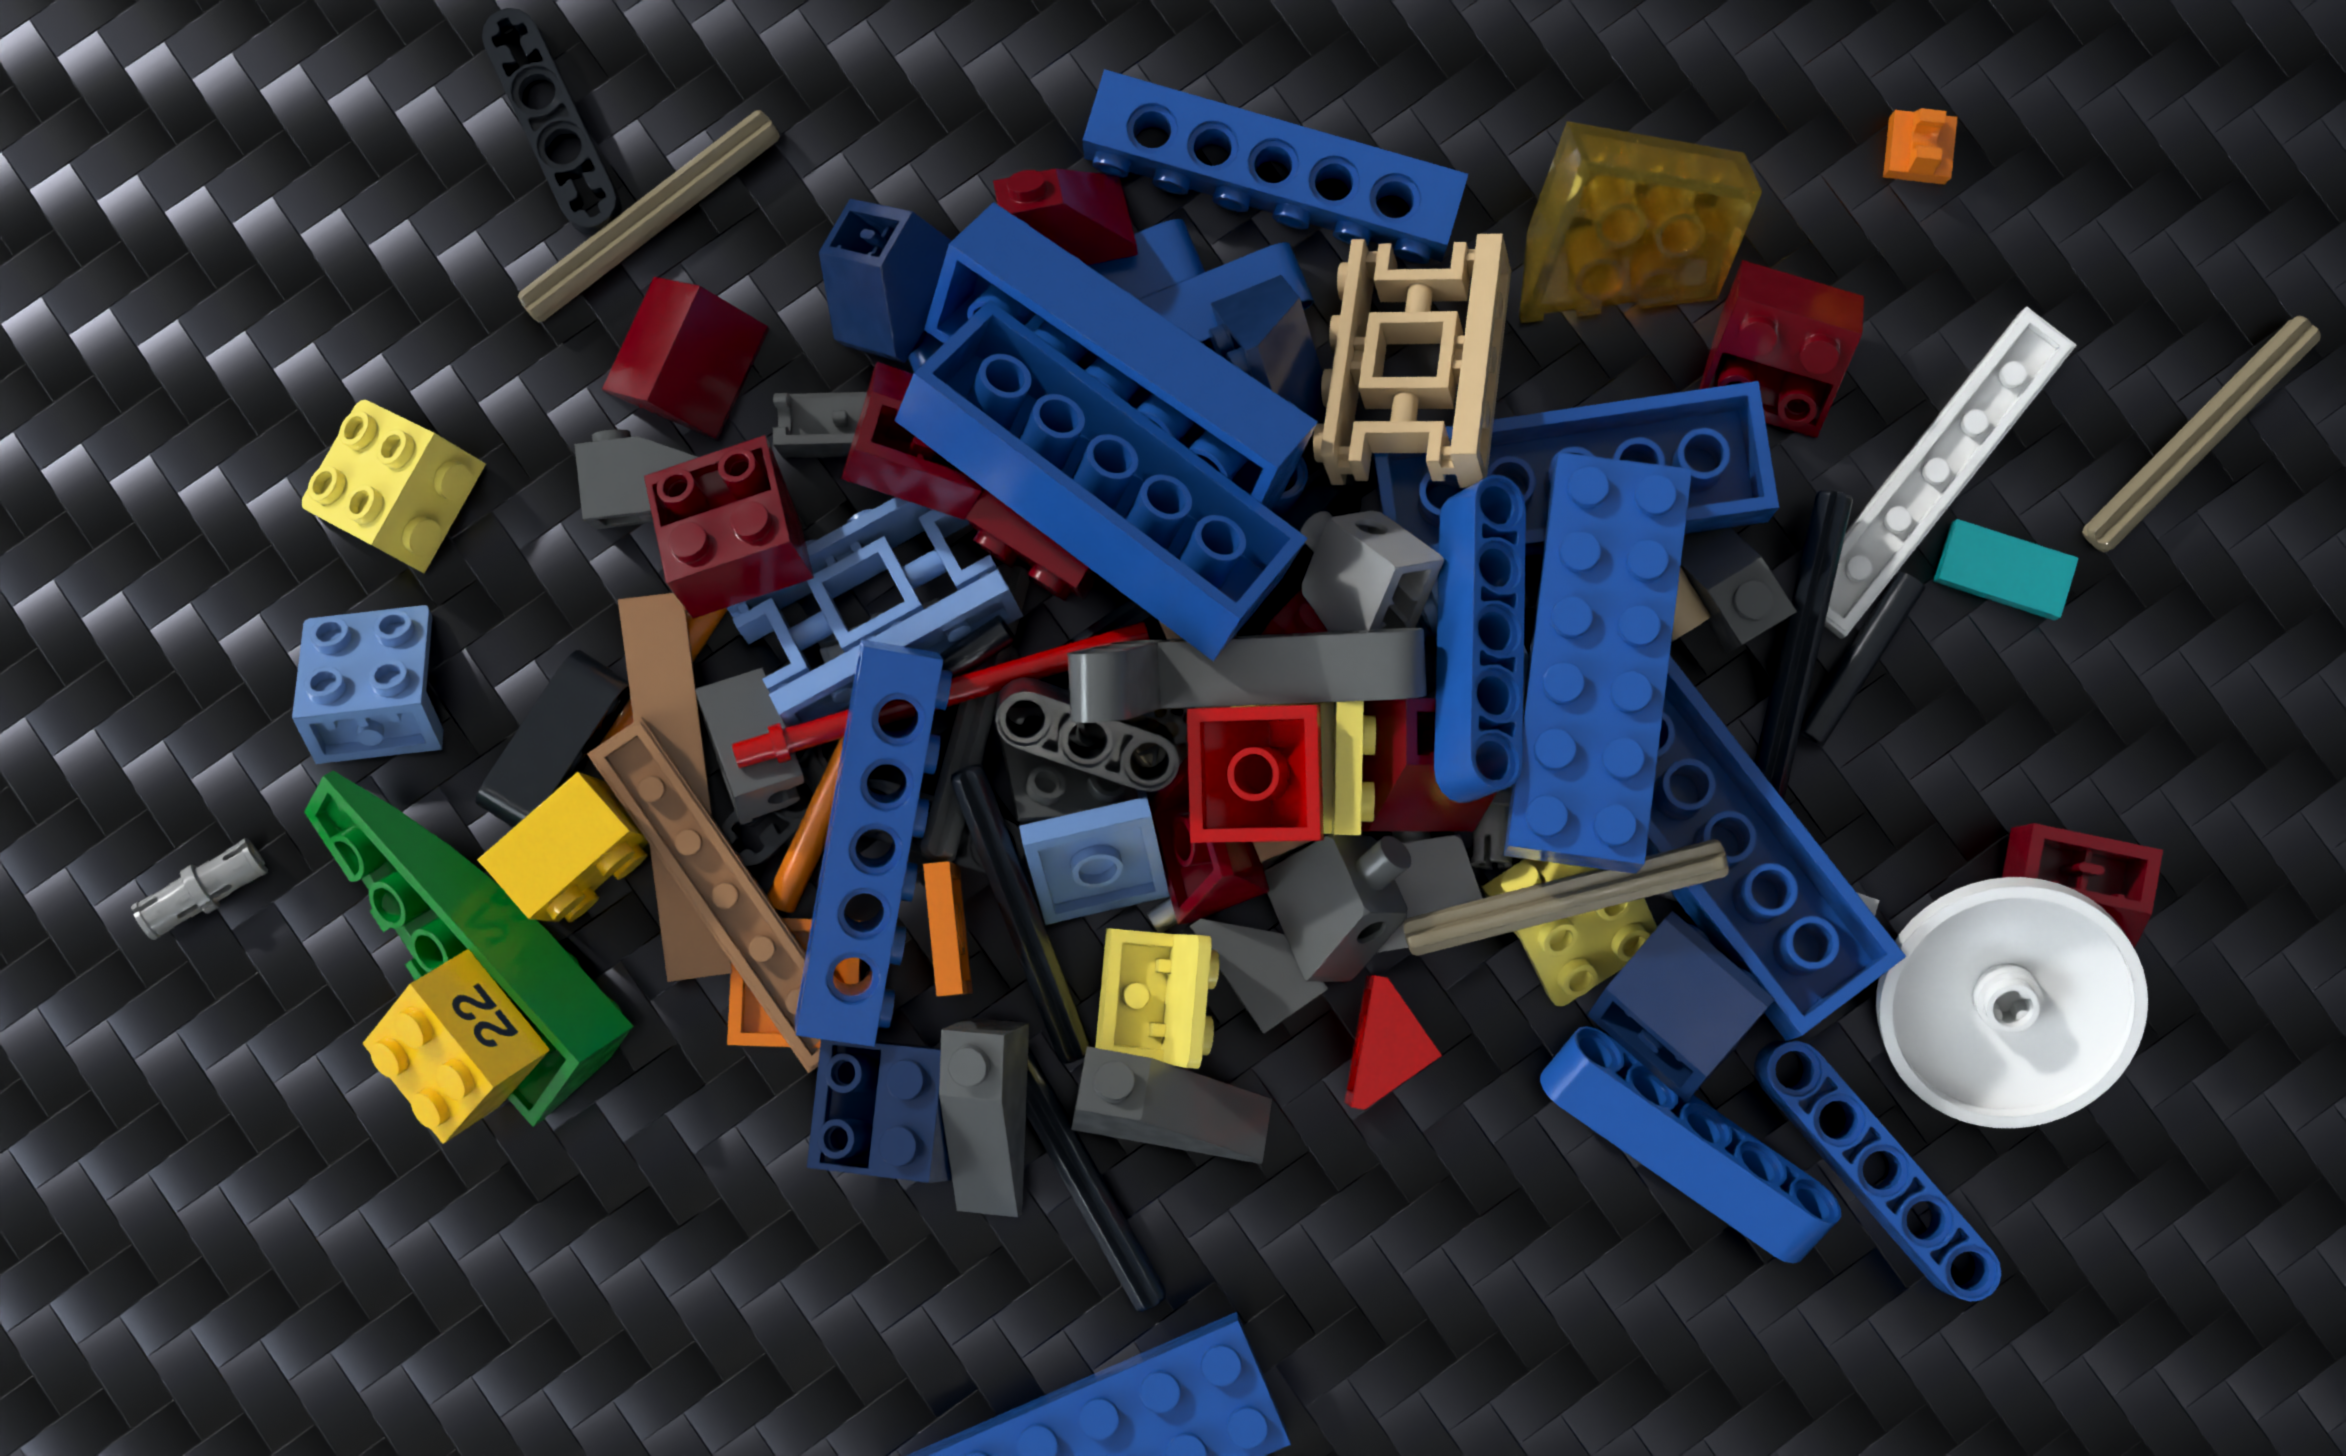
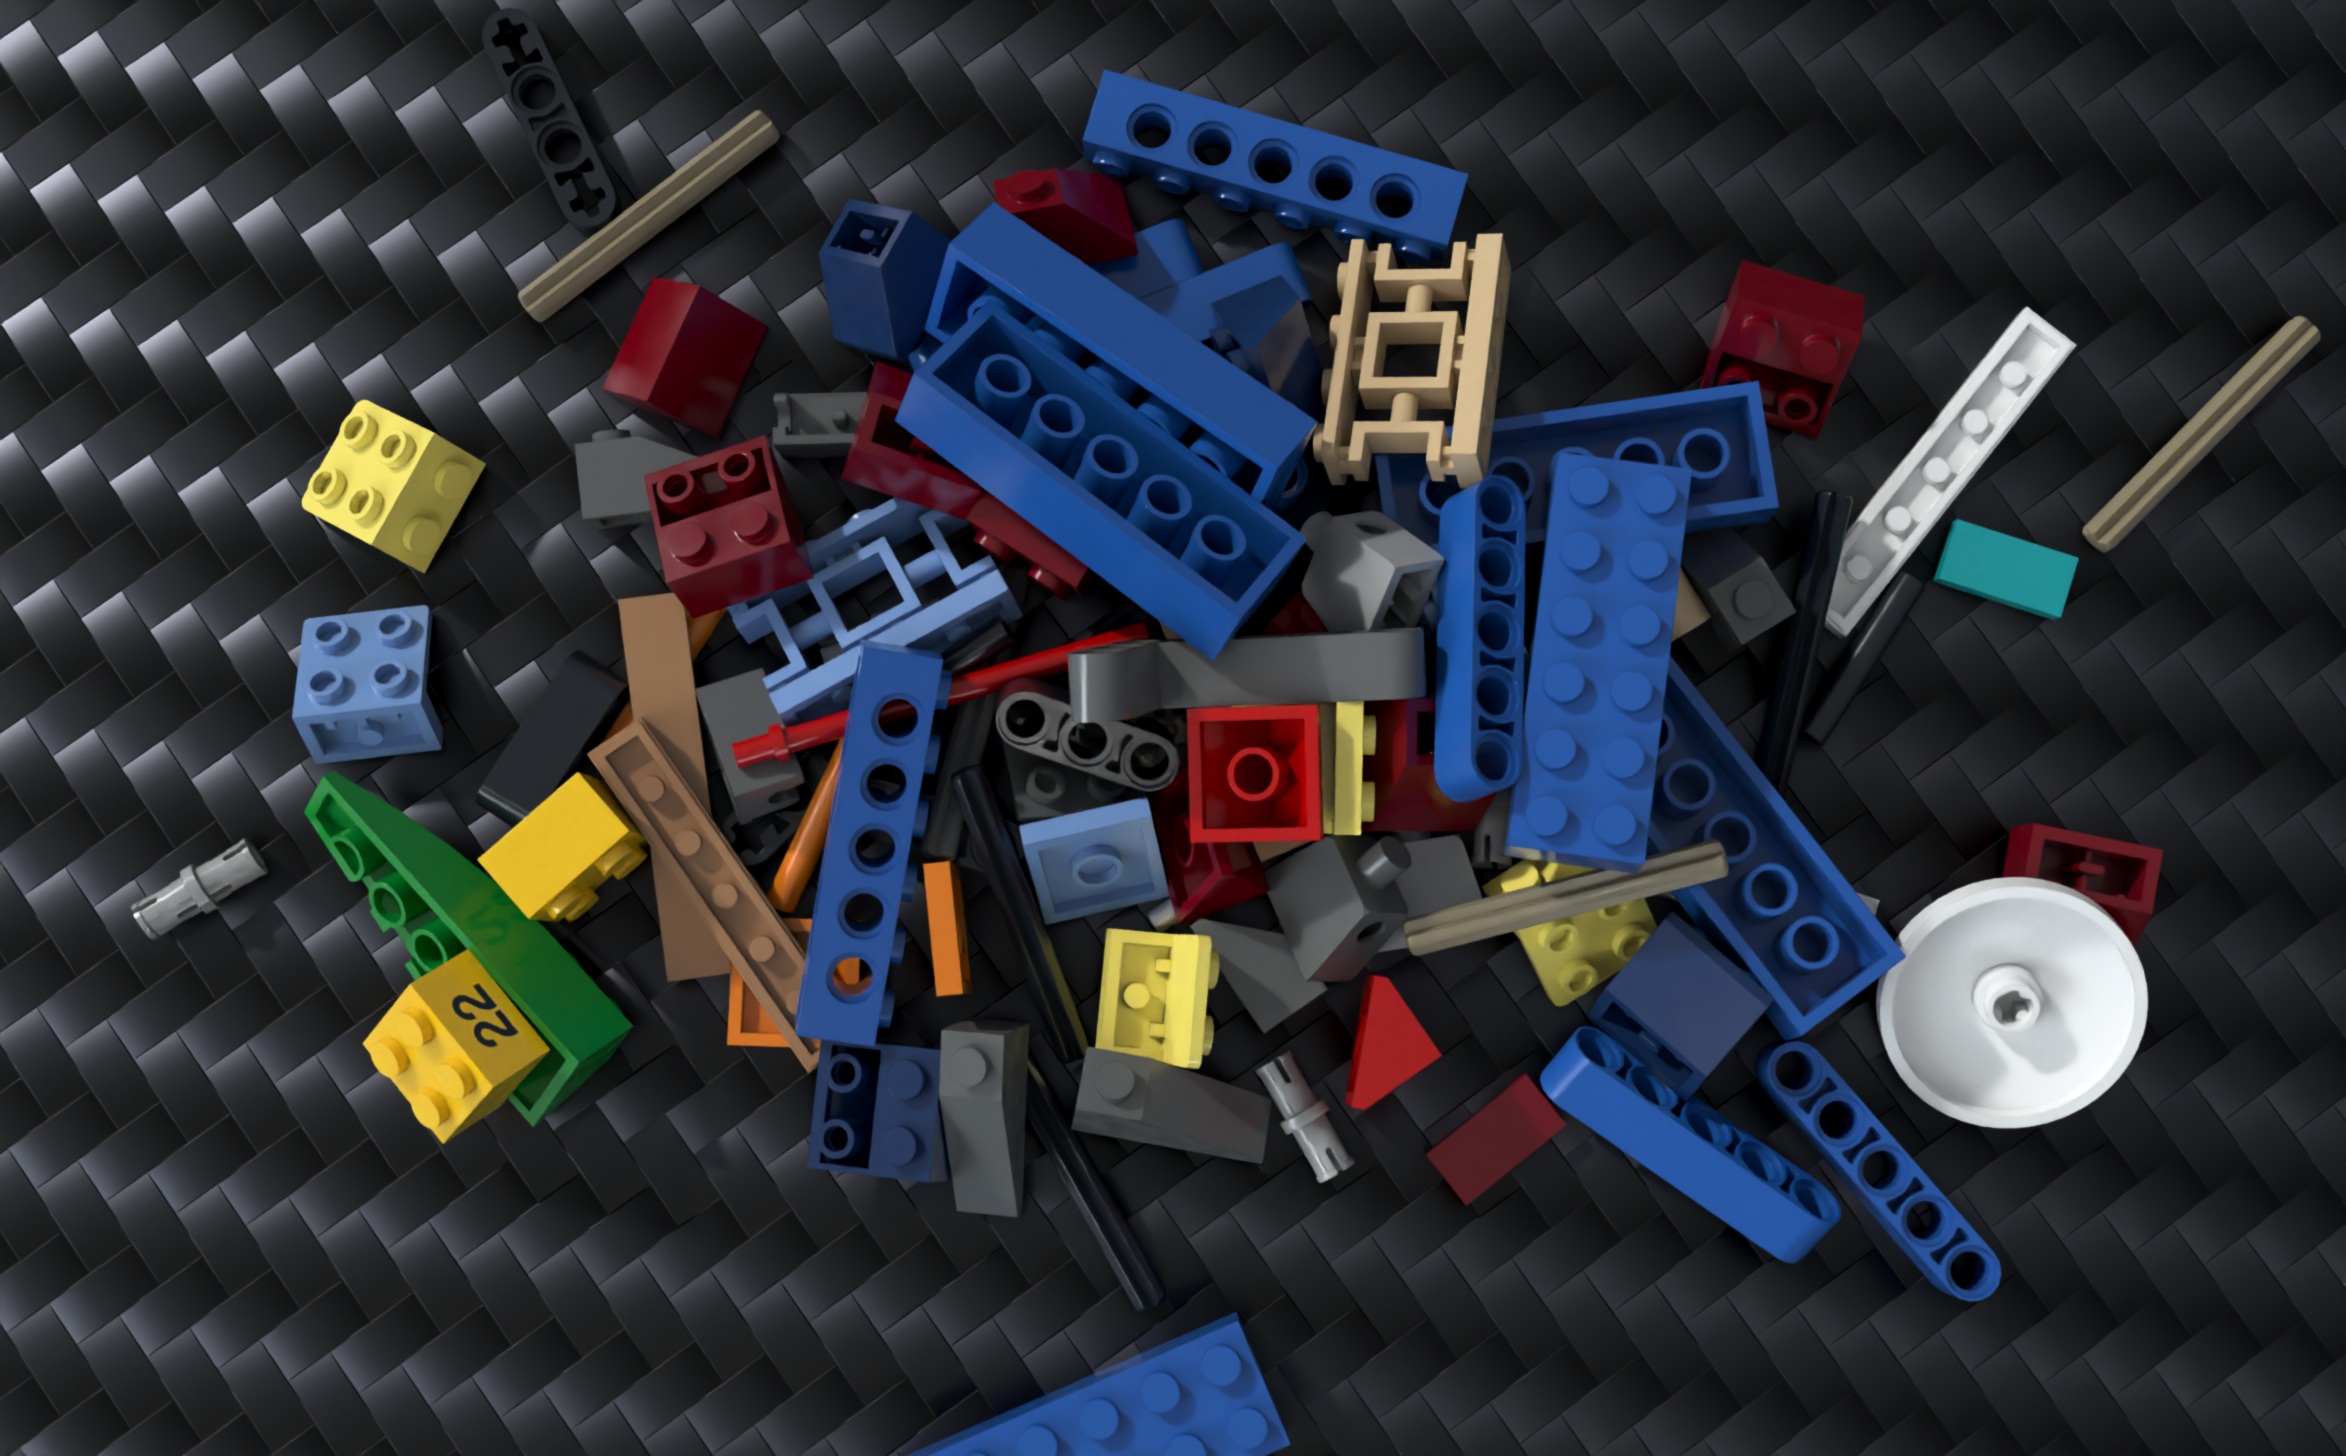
clear yellow wedge [1519,121,1762,323] -> none
orange tile [1883,108,1957,185] -> none
none -> light grey pin [1255,1050,1355,1183]
none -> dark red tile [1424,1073,1567,1206]

